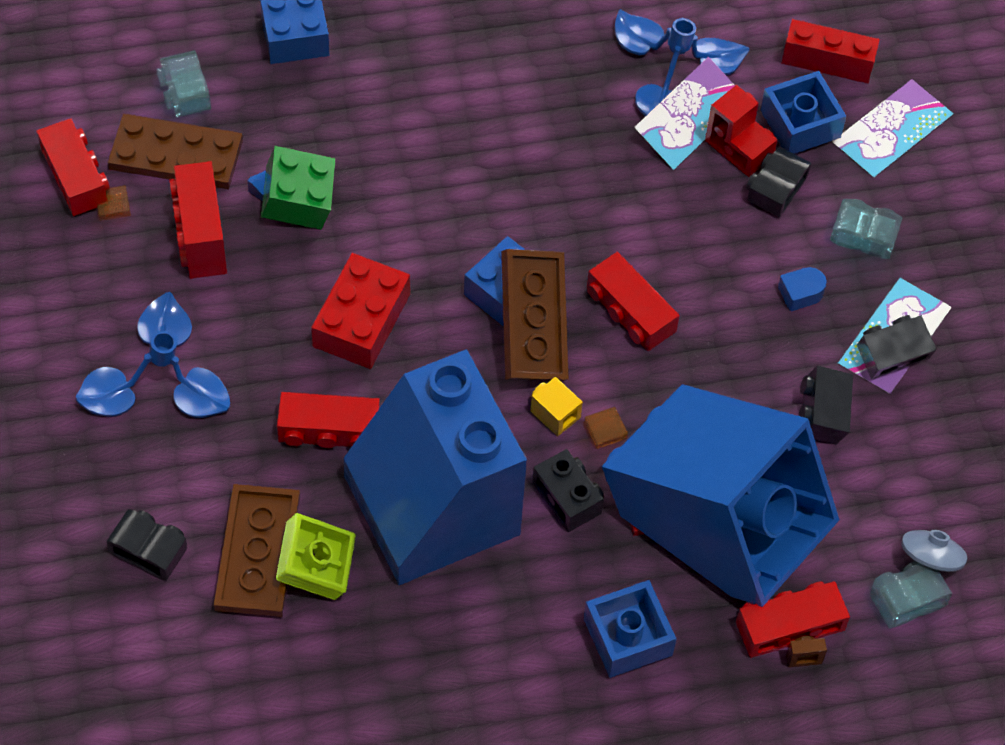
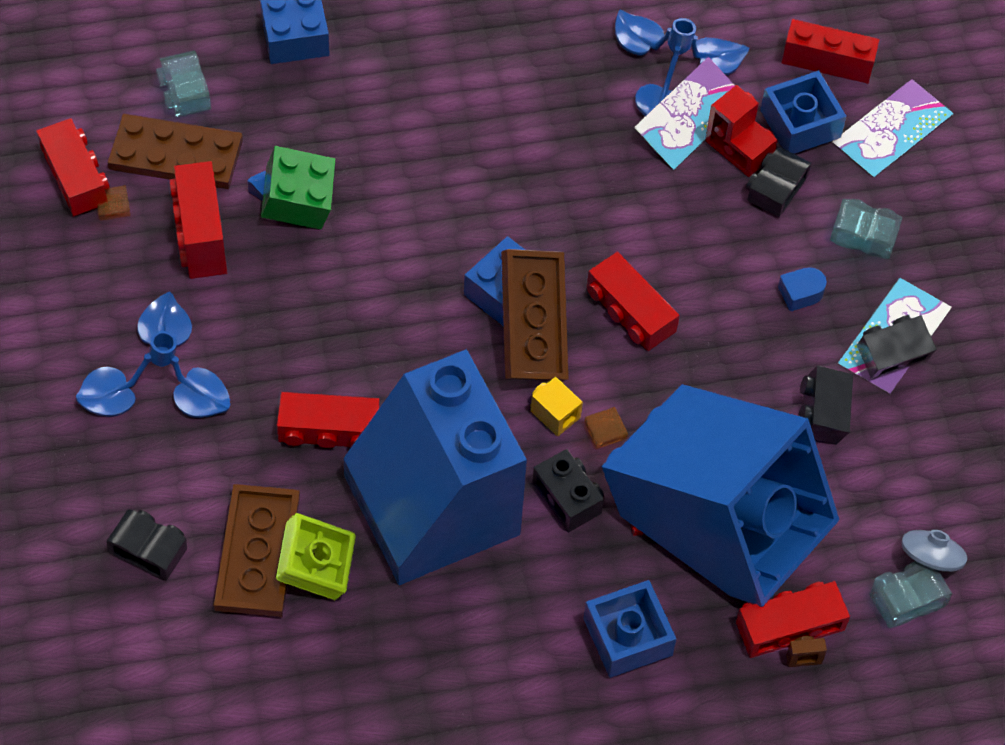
red brick [311,253,410,369] -> none

